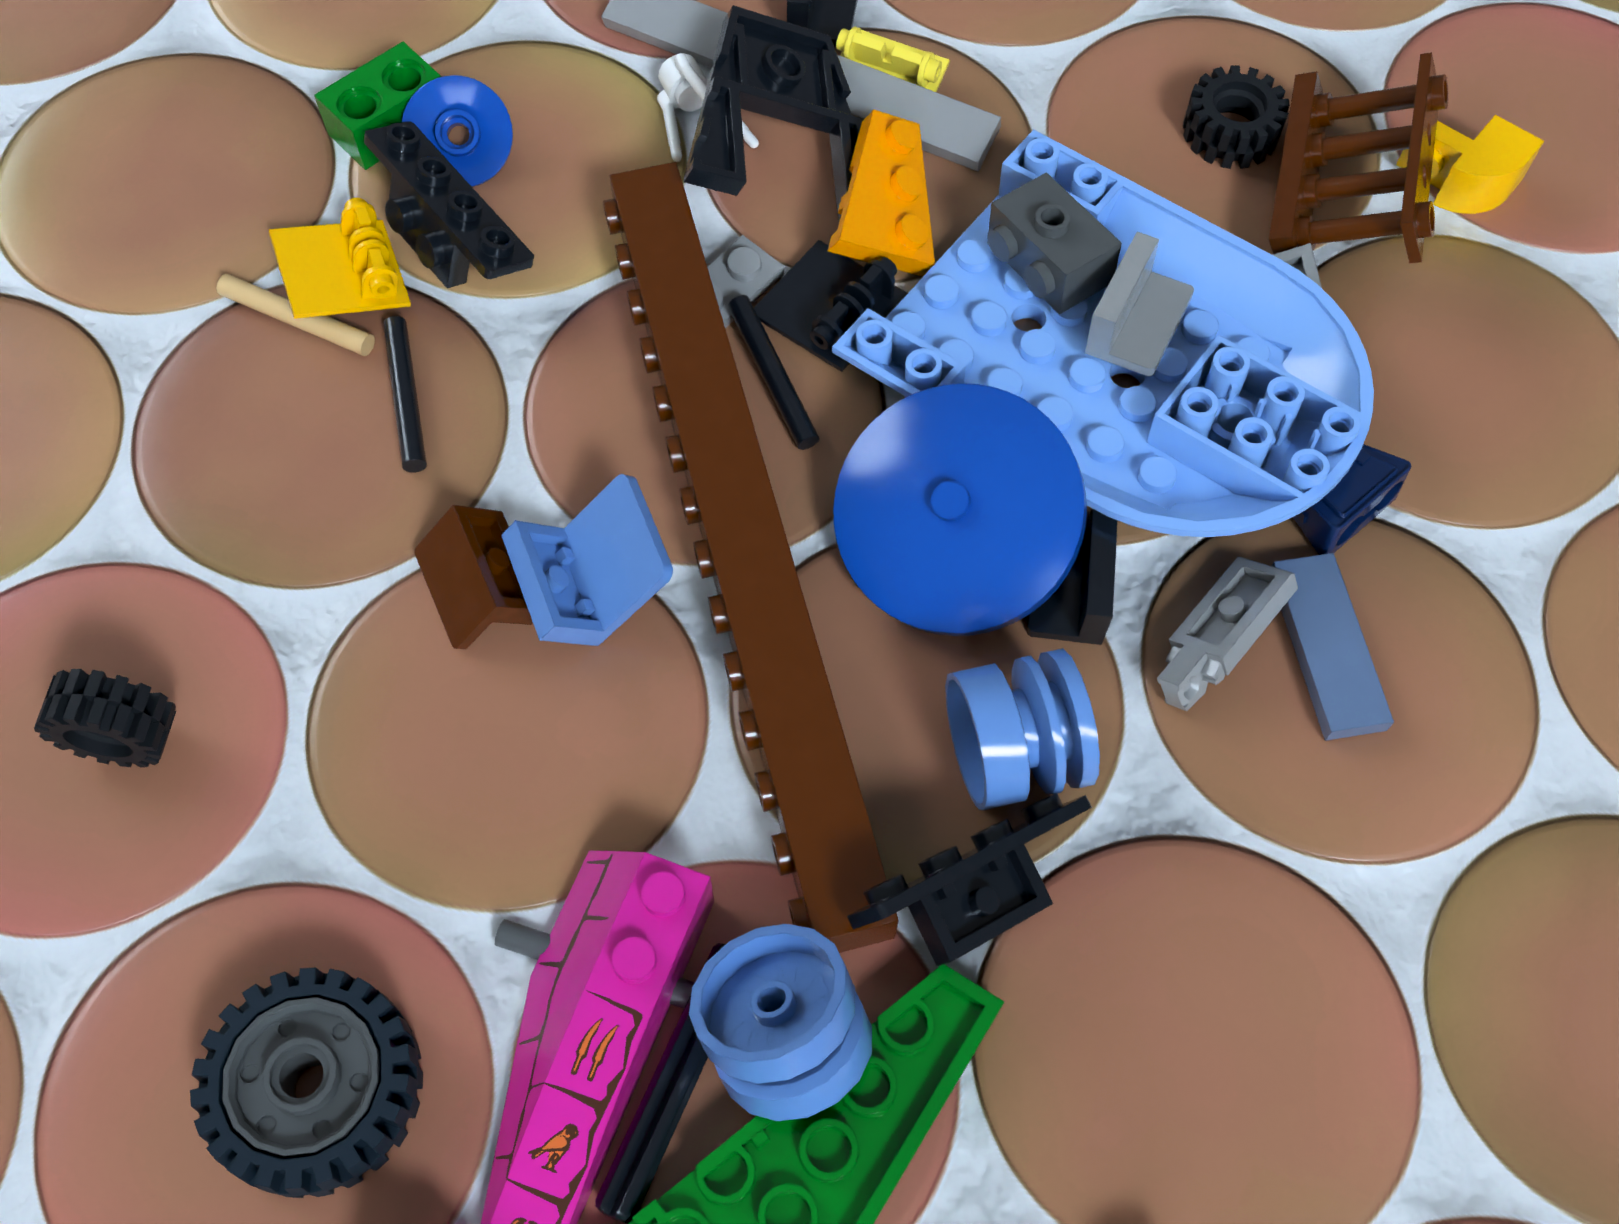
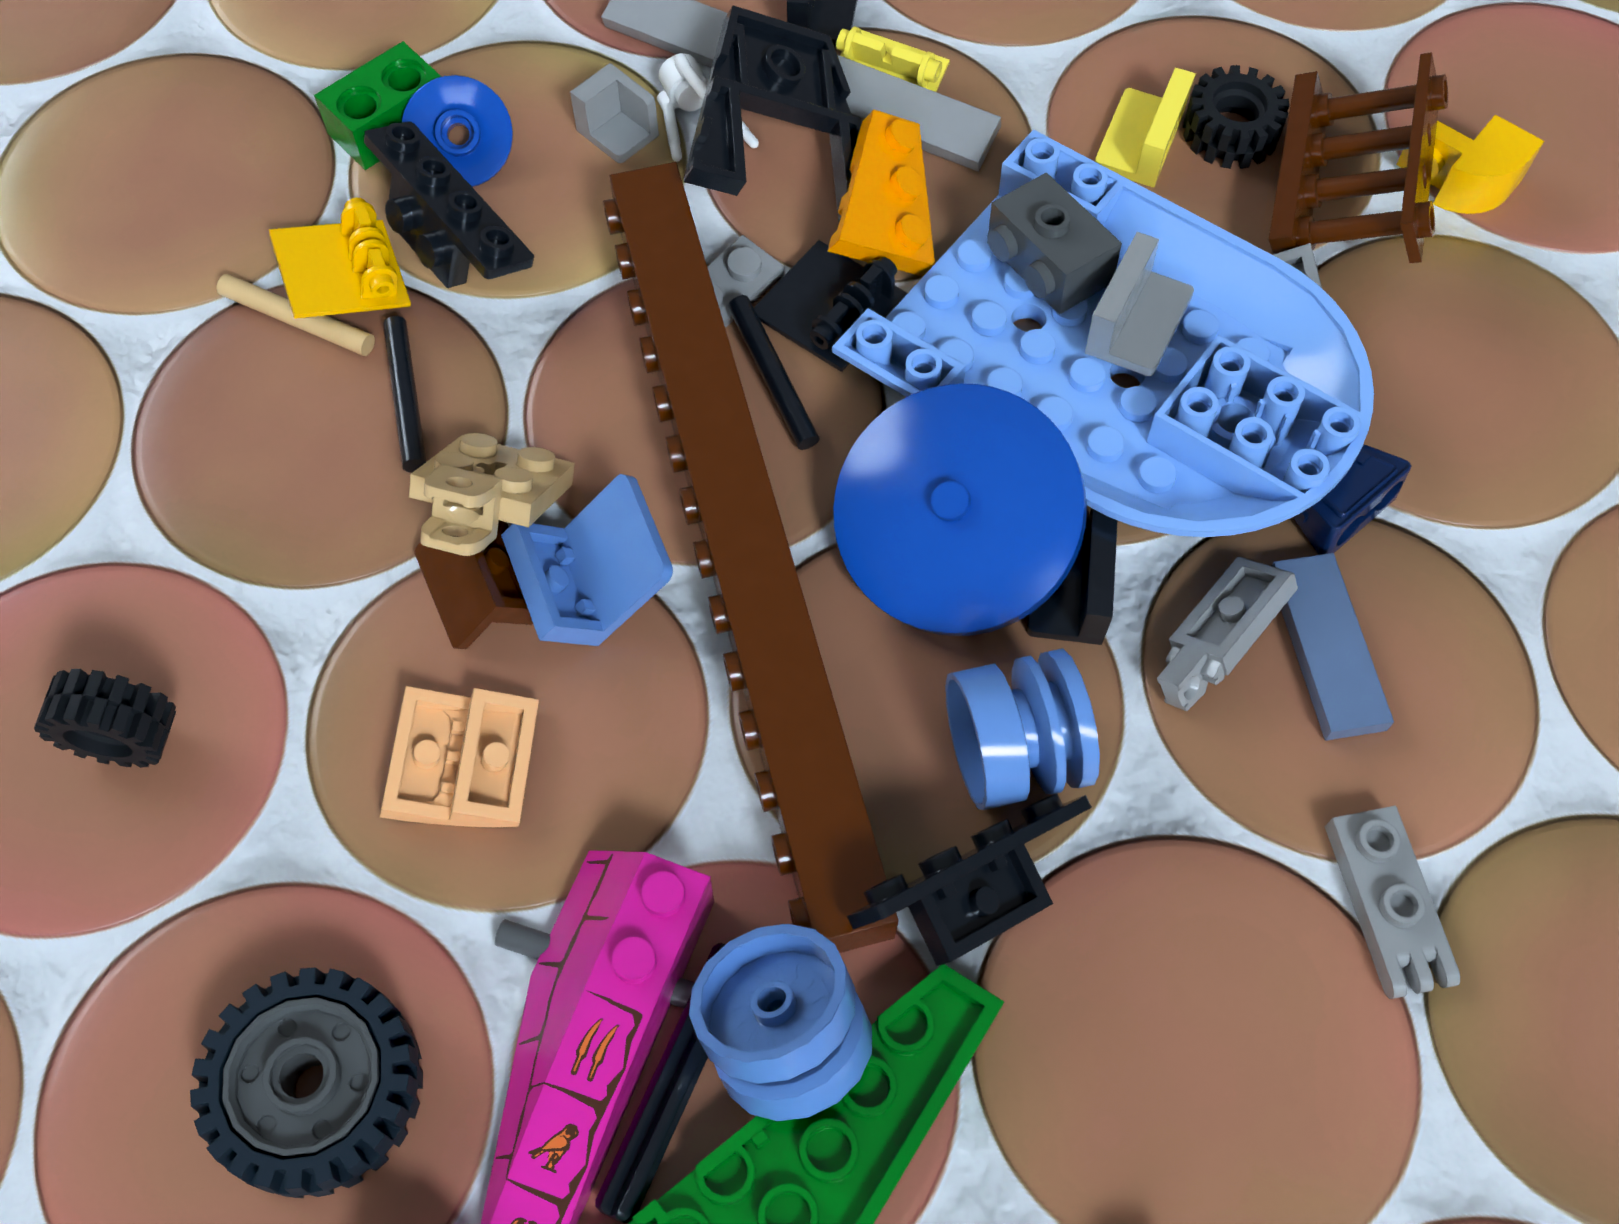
none -> light nougat slope [380,686,539,827]
none -> tan plate [409,433,575,556]
none -> light grey panel [570,63,659,163]
none -> light yellow panel [1095,67,1196,188]
none -> light grey hinge [1325,806,1460,999]

